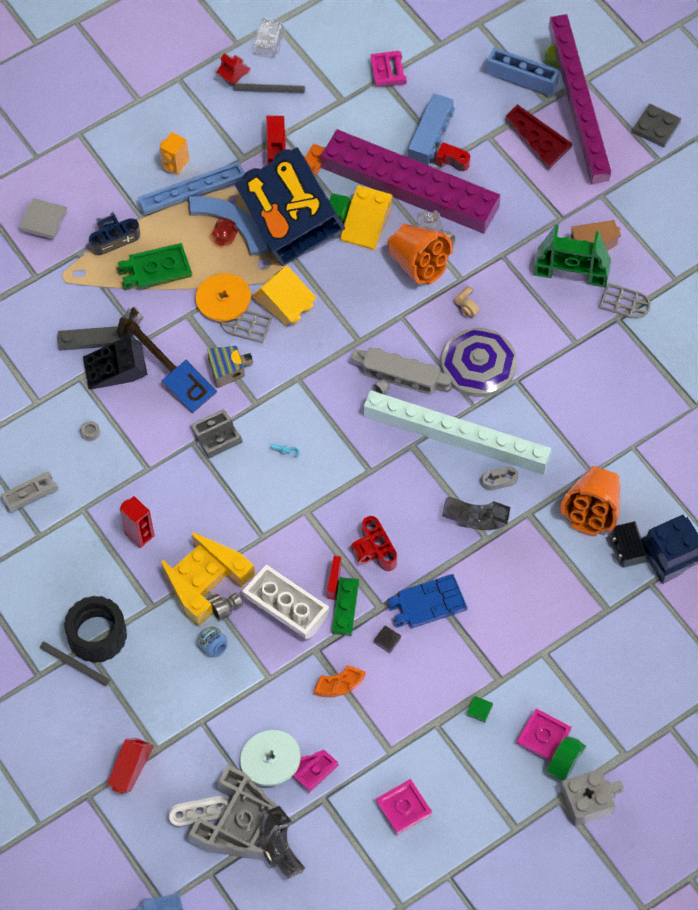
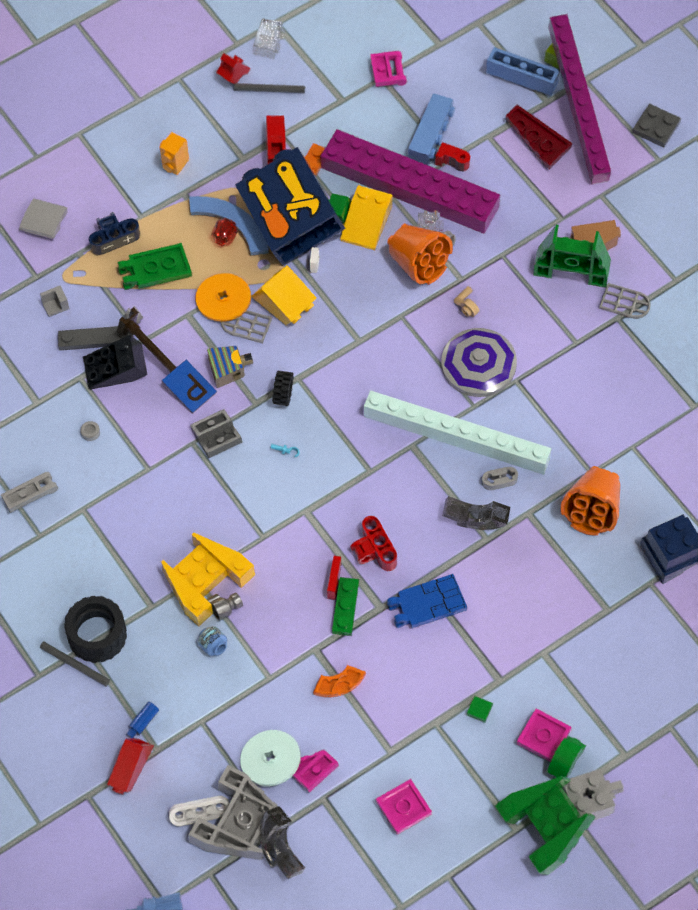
red brick [119,496,155,548] -> none
medium blue plate [138,162,245,215] -> none
white brick [242,565,329,639] -> none
light grey hinge [351,347,452,395] -> none
light grey hinge [373,380,390,395] -> none
clear smoke plate [374,625,401,653] -> none
black brick [610,521,647,568] -> none
none -> light grey panel [40,285,69,317]
none -> blue cylinder [126,701,159,738]
none -> black tyre [272,370,294,406]
none -> white tile [310,247,320,273]
none -> green wedge [495,776,595,875]

